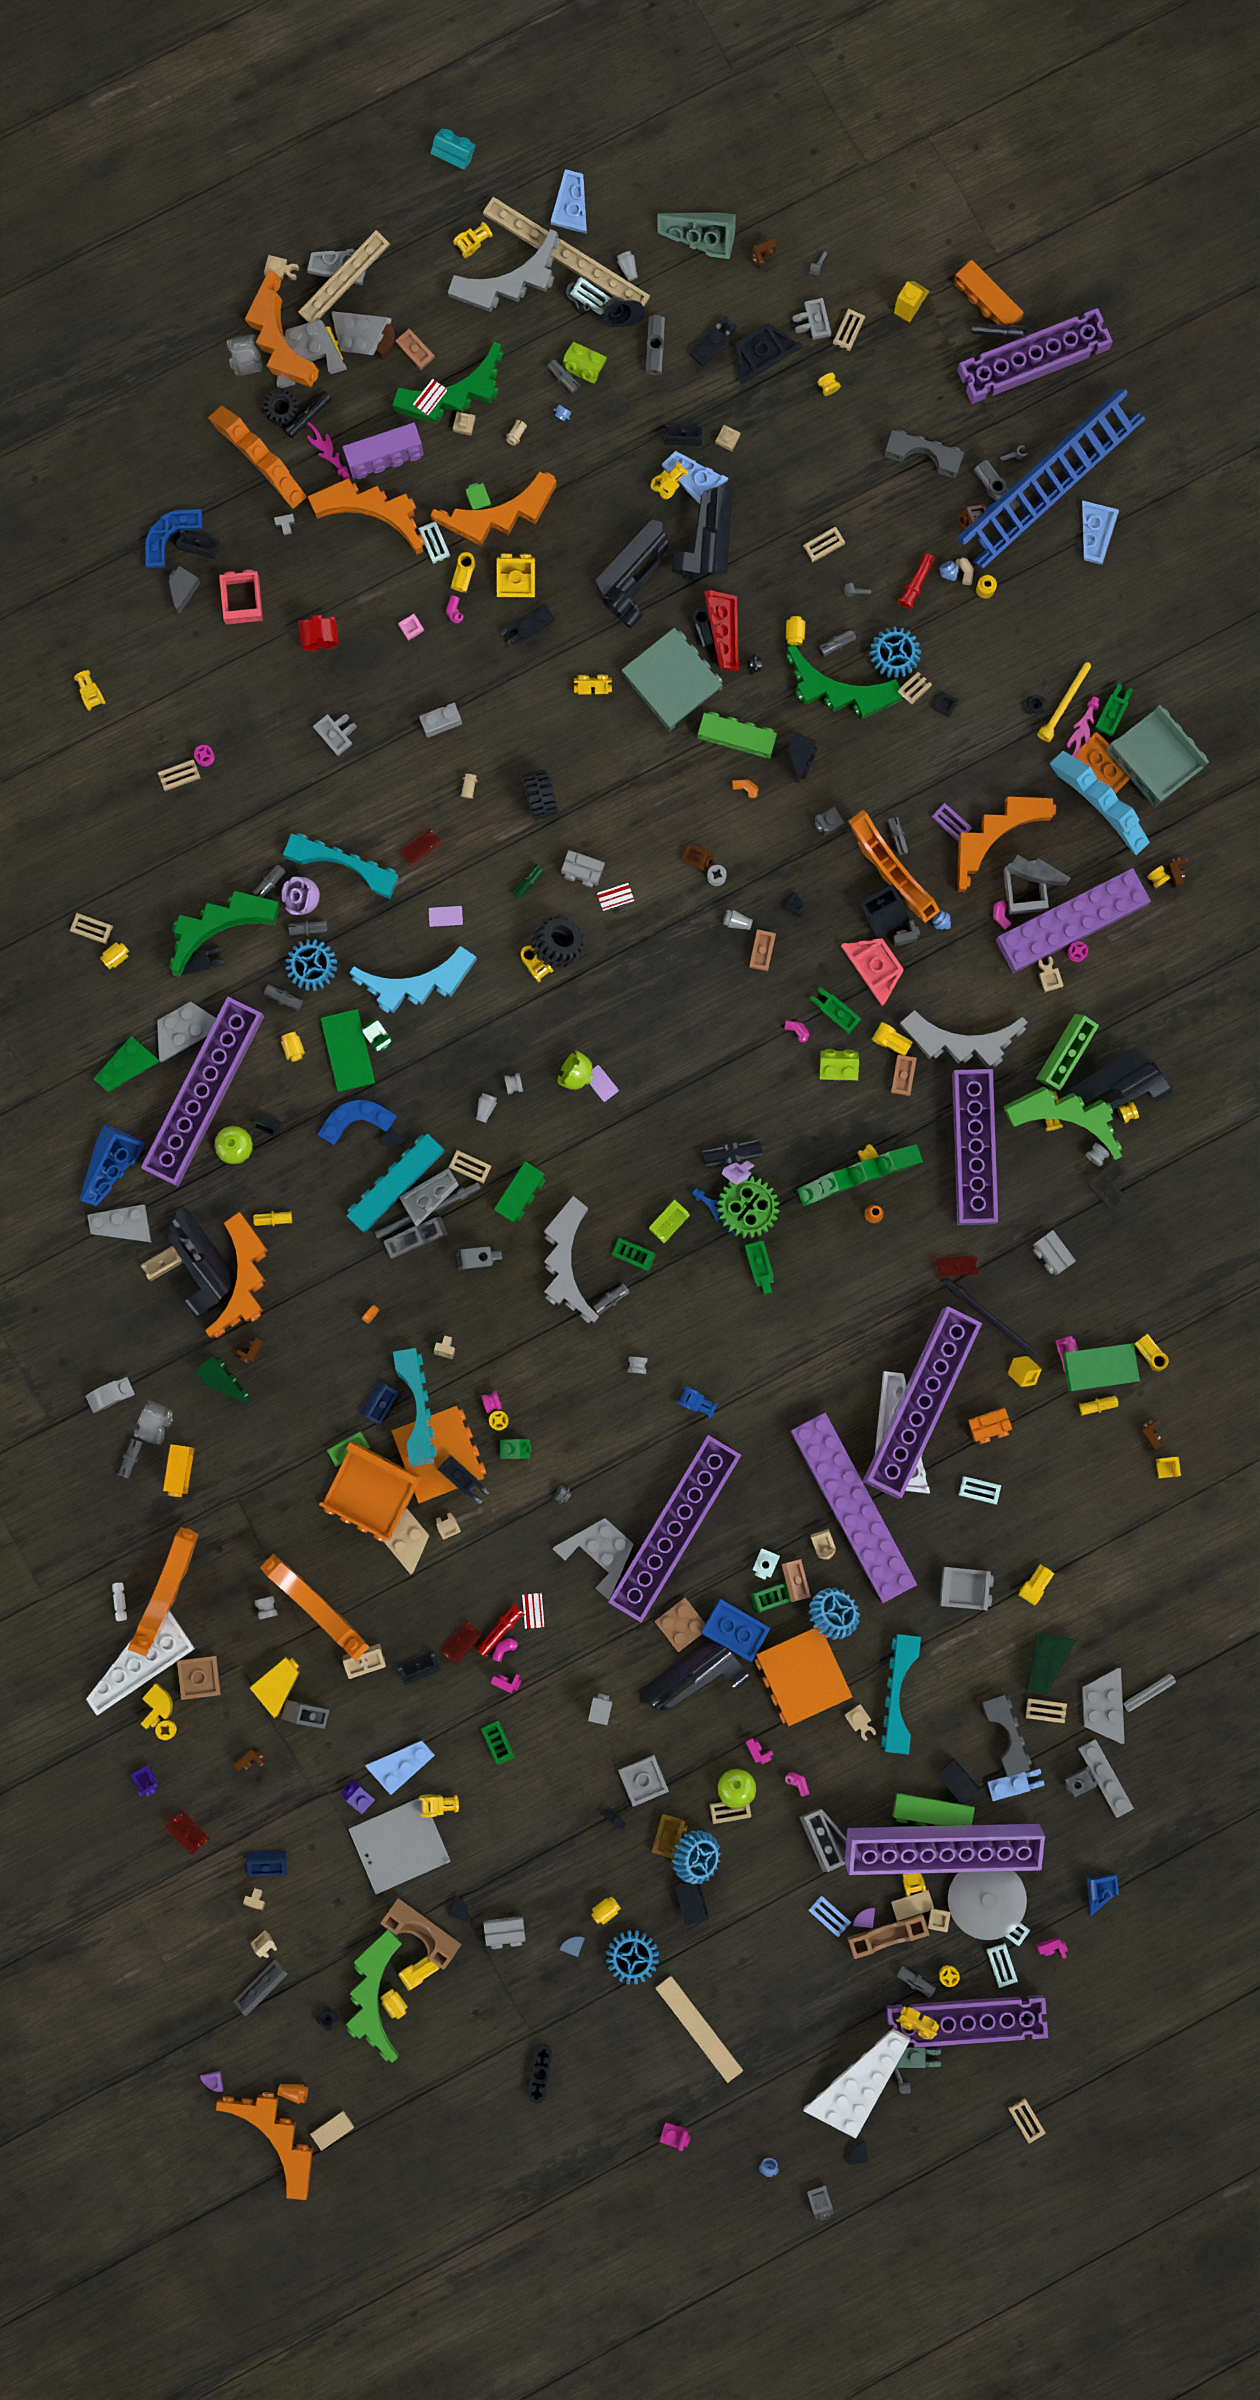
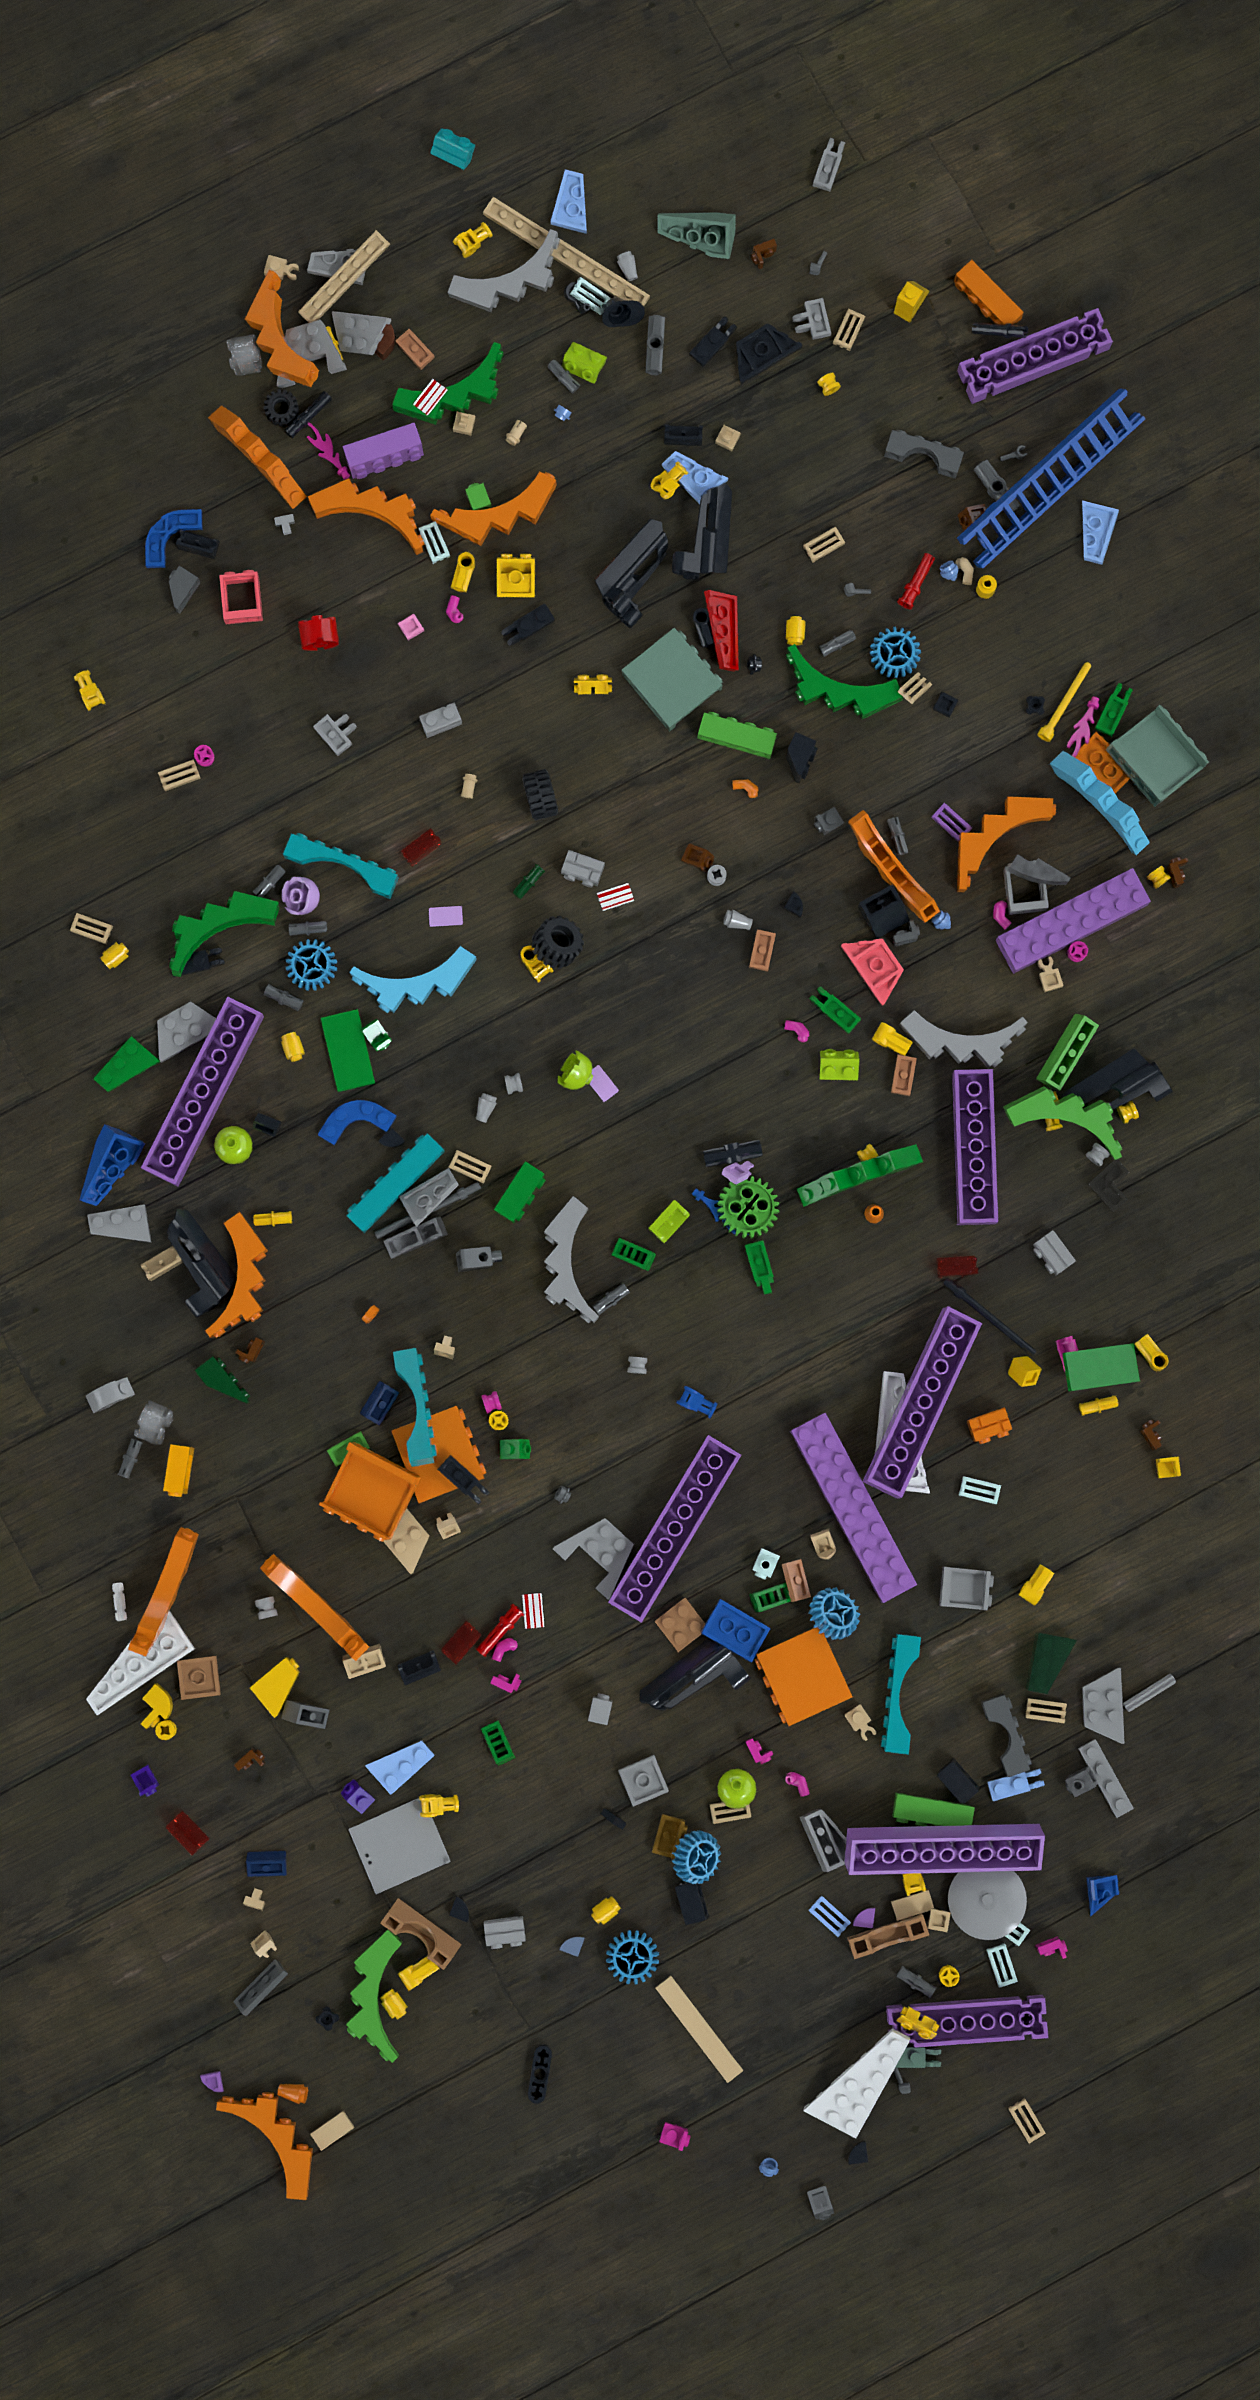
none -> light grey hinge [813,138,845,192]

